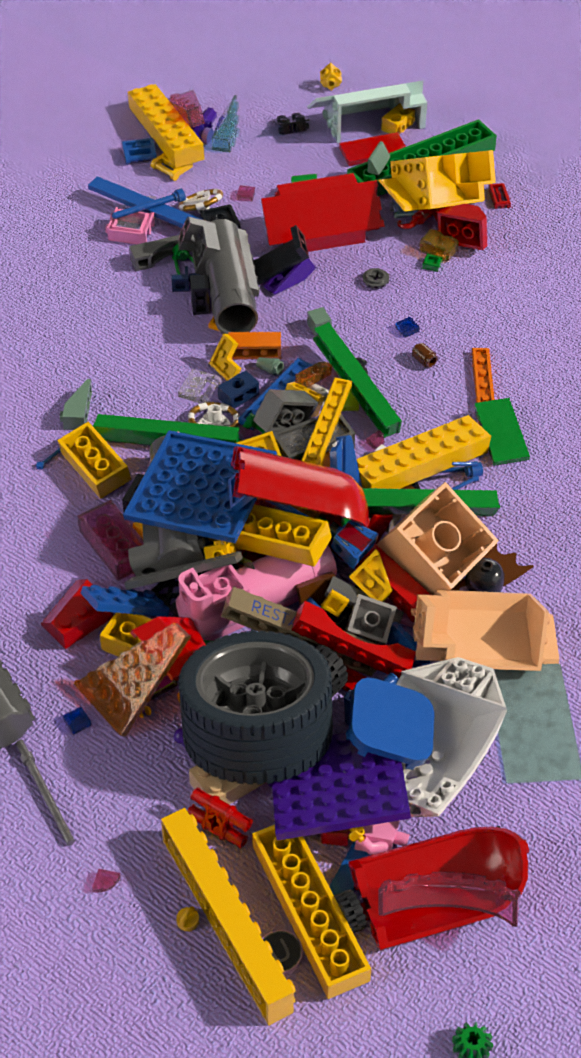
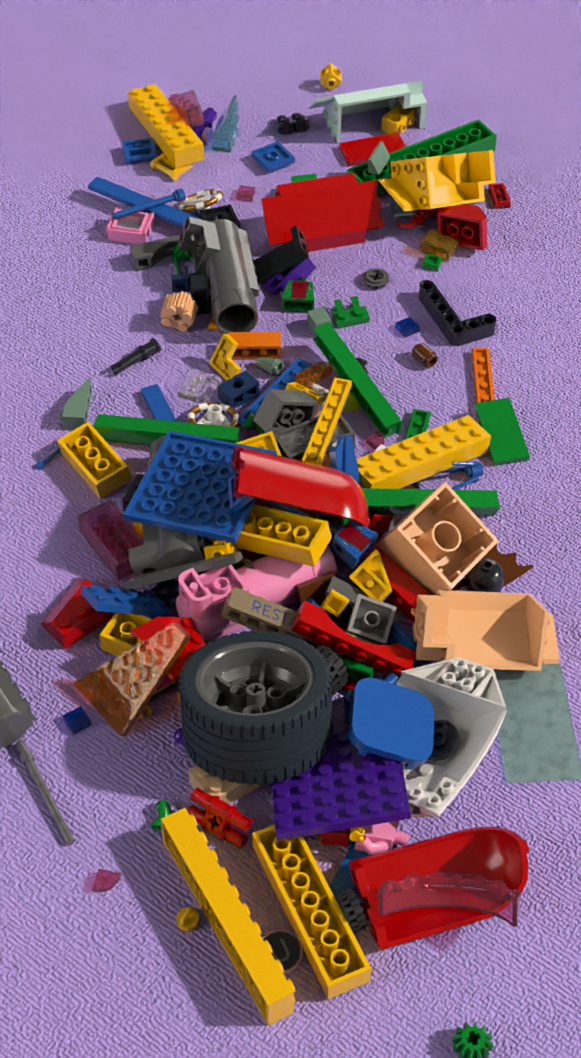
none -> black pin [110,338,161,375]
none -> blue tile [141,384,176,421]
none -> green arm [150,800,171,832]
none -> light nougat brick [160,291,199,332]
none -> blue plate [251,141,295,173]
none -> green torso [282,277,314,313]
none -> green plate [332,296,370,329]
none -> green tile [338,656,373,682]
none -> green tile [405,409,431,440]
none -> black beam [418,280,497,346]
none -> black tile [428,720,460,761]

